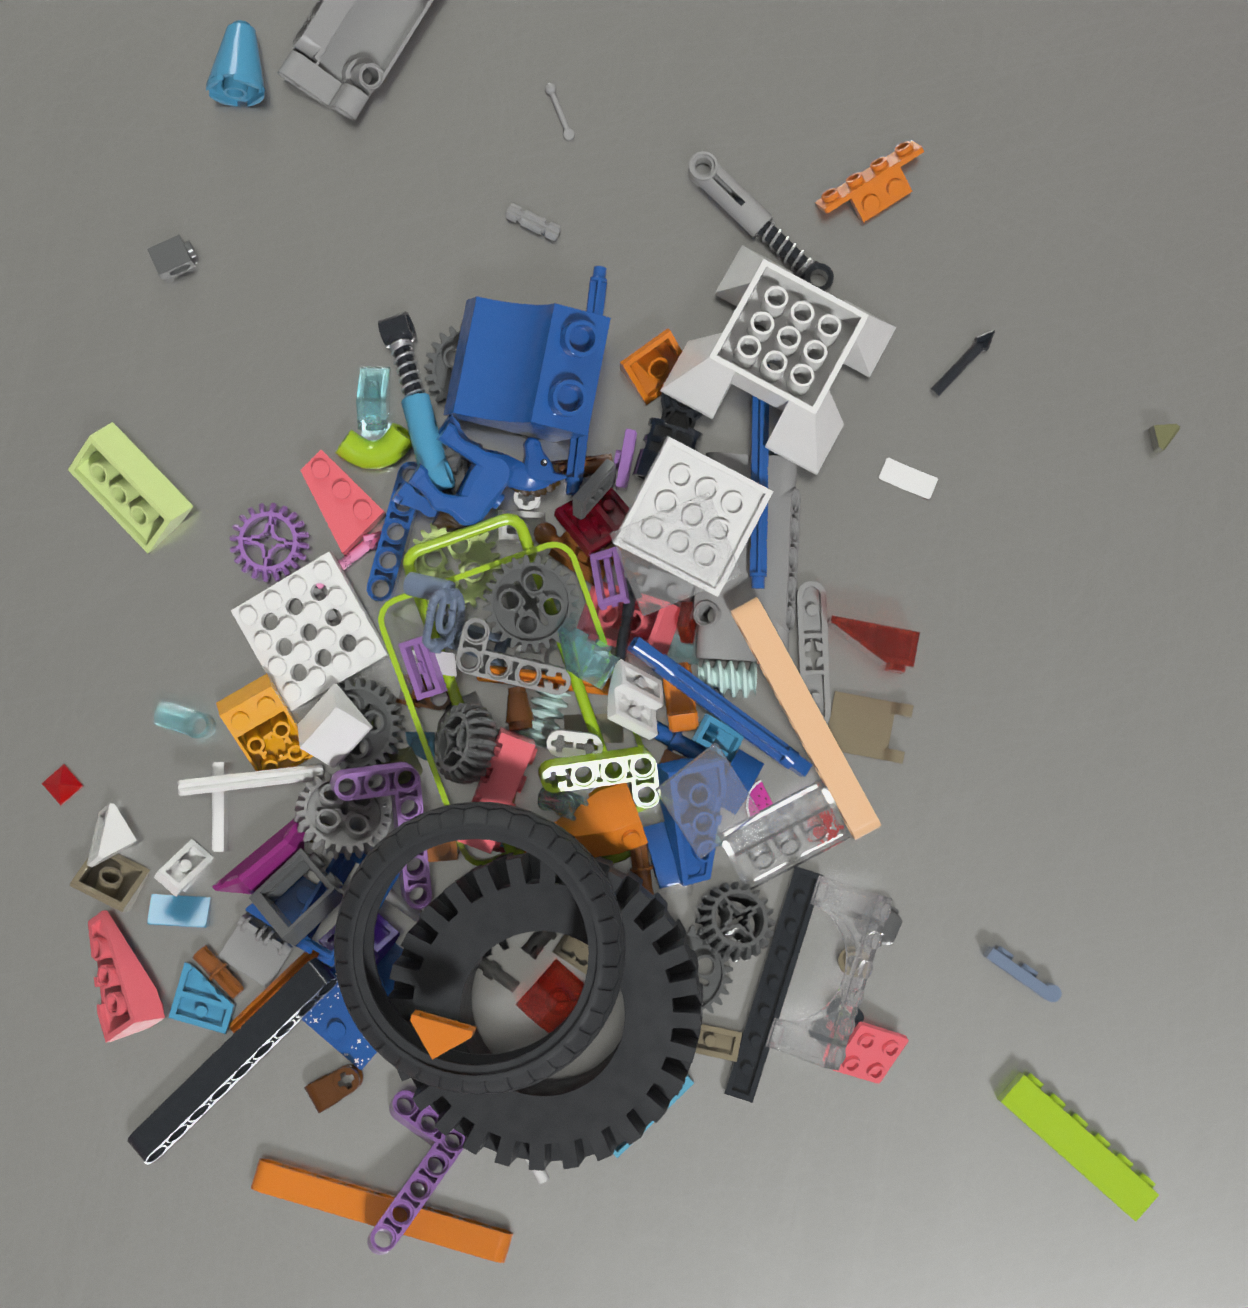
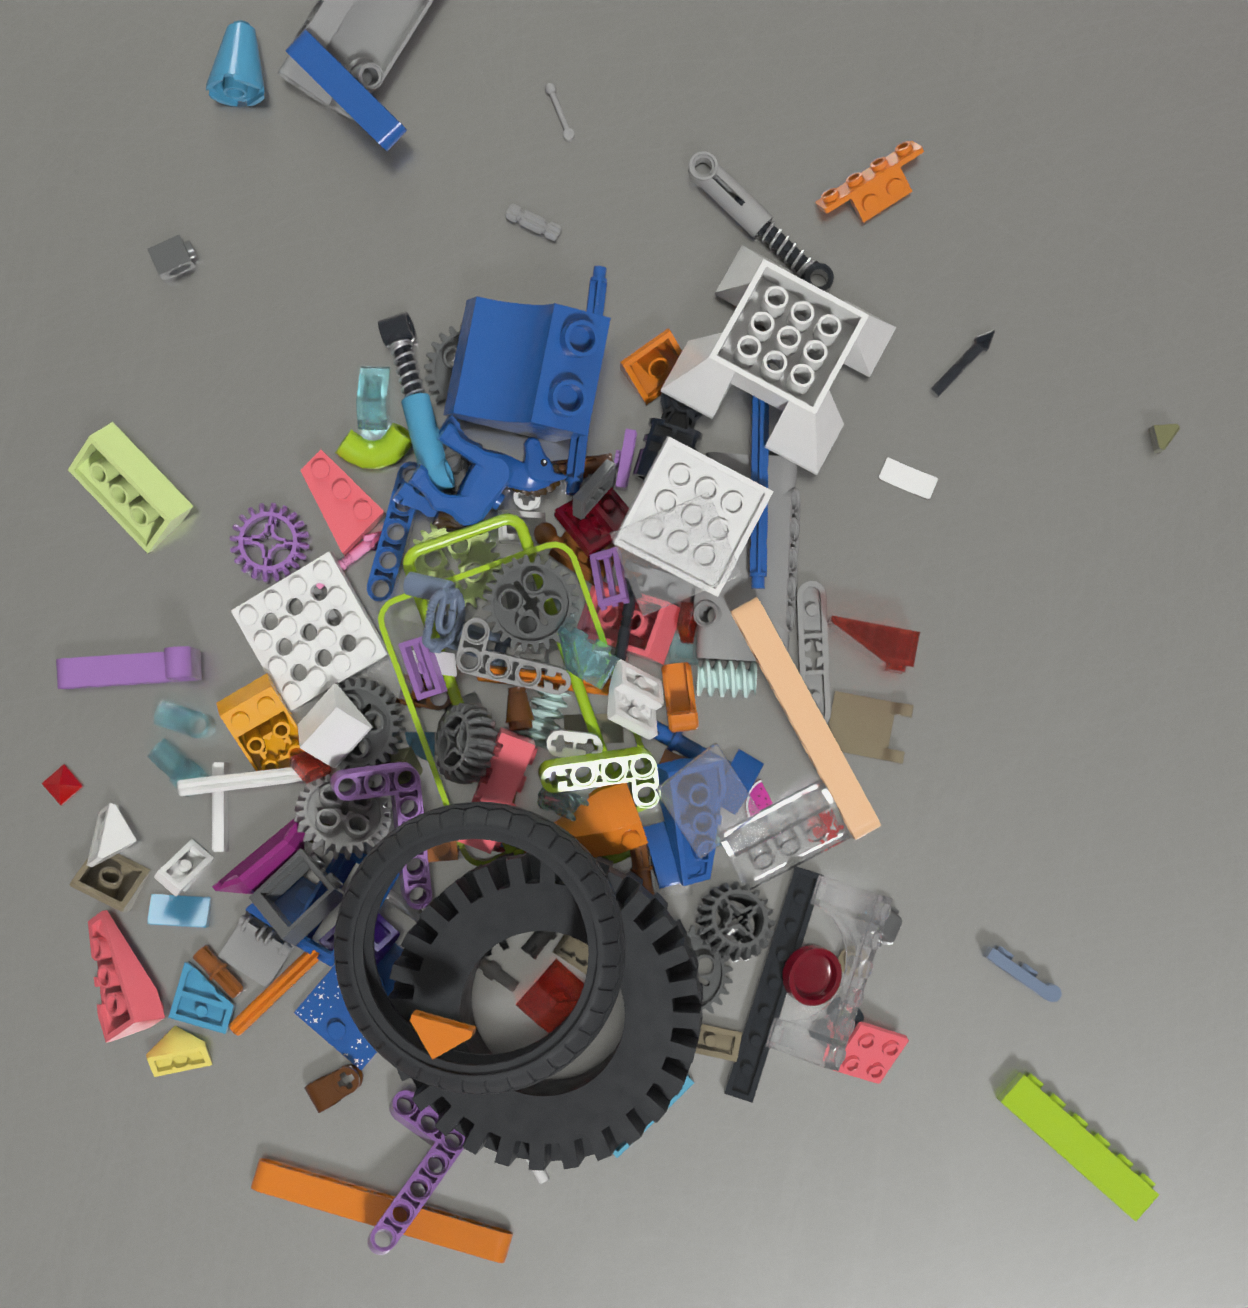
black beam [127,957,338,1164] -> none
blue piece [627,637,813,777] -> none
dark azure slope [691,713,744,761] -> none
none -> medium lavender beam [56,646,202,689]
none -> light yellow slope [146,1026,212,1077]
none -> clear light blue piece [147,738,209,797]
none -> blue beam [285,29,407,152]
none -> clear red tile [290,751,331,784]
none -> dark red piece [783,945,842,1006]

